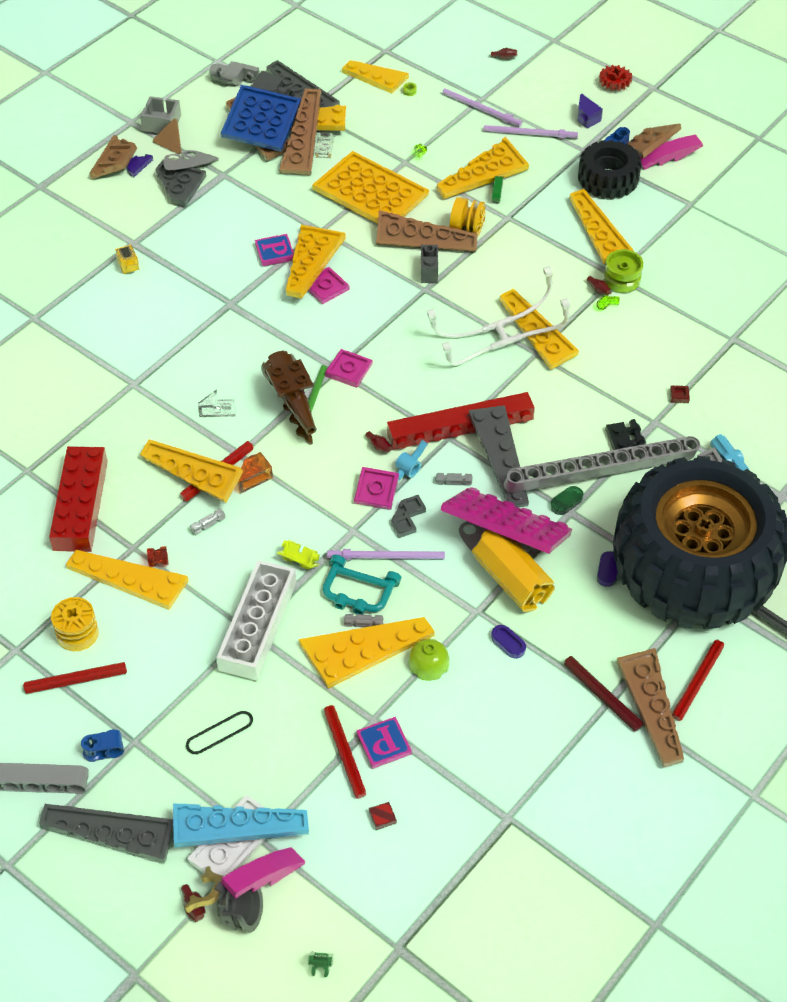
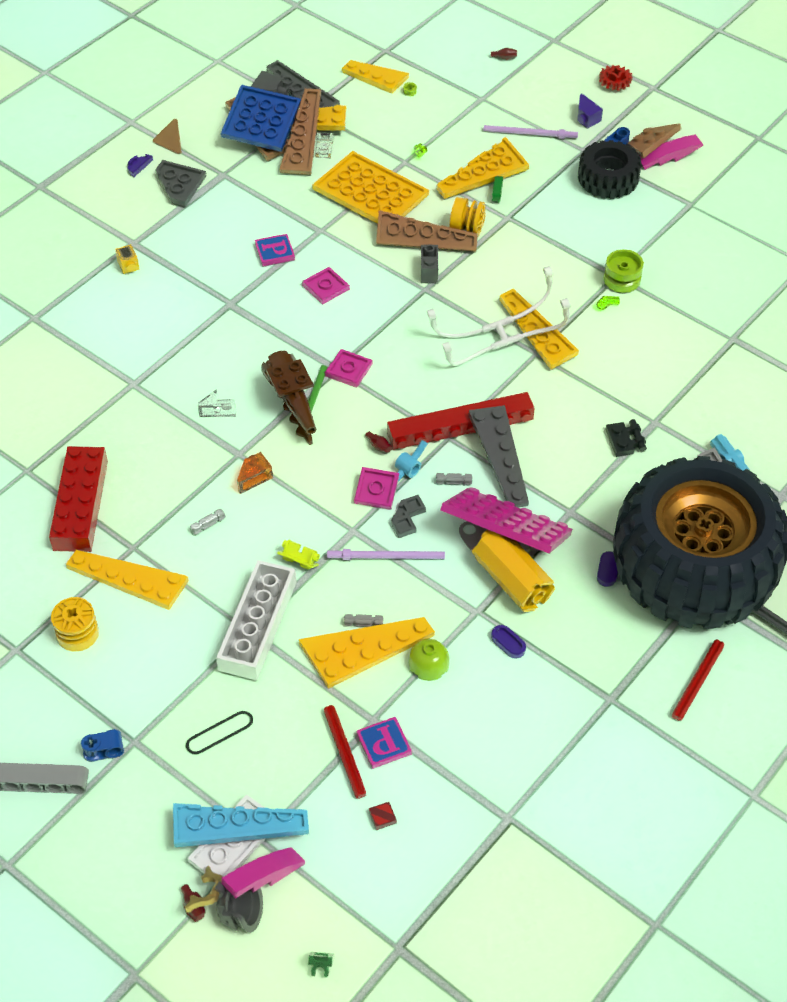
red axle [23,662,127,694] -> none
dark grey wing [39,804,173,863] -> none
medium nougat wing [89,135,137,179] -> none
light grey piece [140,96,182,133] -> none
yellow wing [140,439,243,503] -> none
clear red wheel [147,546,169,567] -> none
light grey piece [163,150,219,170] -> none
red axle [180,441,253,502] -> none
light grey plate [209,61,260,86] -> none
yellow wing [286,224,346,299] -> none
teal bar [322,555,402,614] -> none
lavender bar [442,88,523,127] -> none
light grey beam [503,436,700,493] -> none
clear green tile [550,486,583,515] -> none
dark red axle [564,656,643,732] -> none
yellow wing [569,189,634,265] -> none
dark red piece [586,276,612,296] -> none
medium nougat wing [616,648,684,768] -> none
dark red tile [670,385,690,404] -> none

